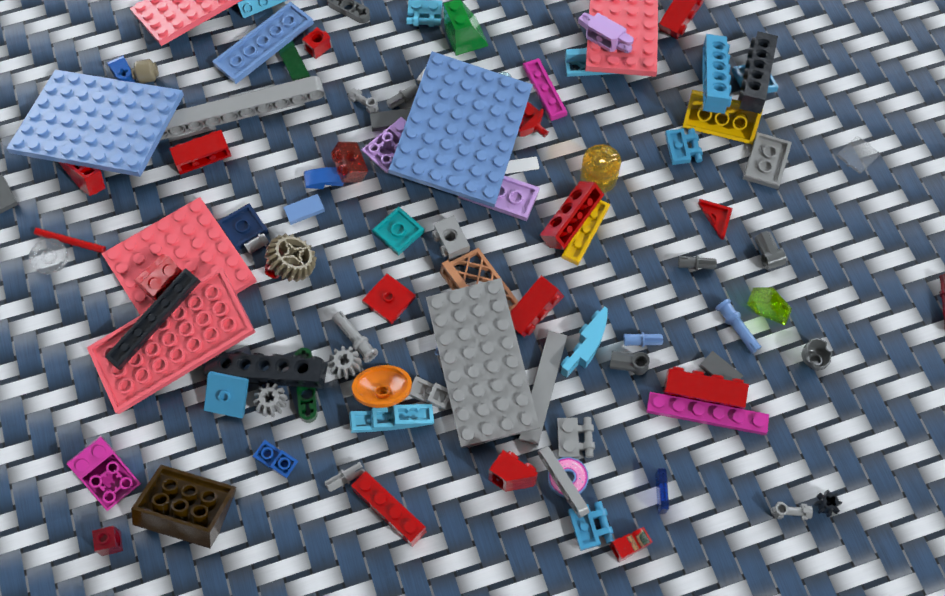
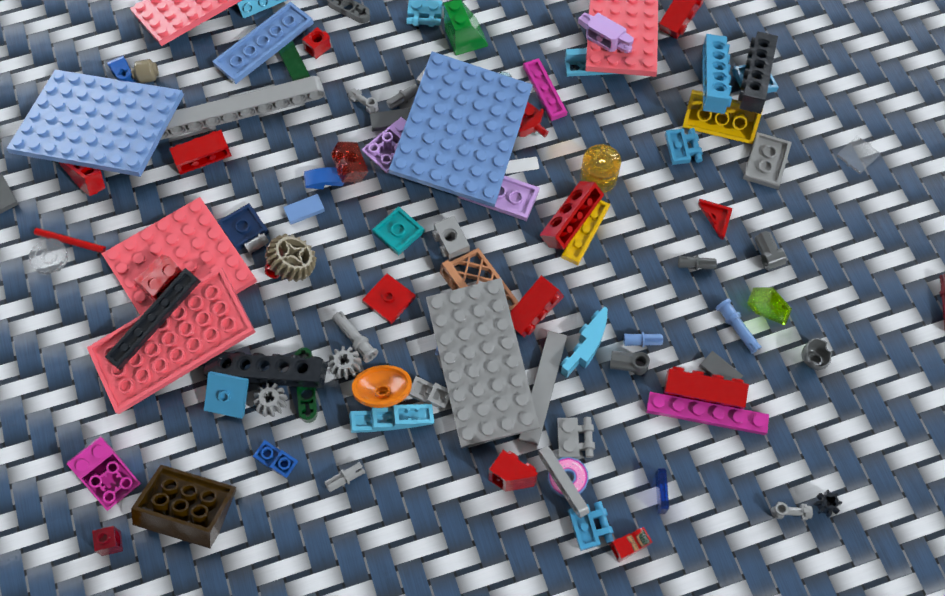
red brick [351,471,427,547] -> none

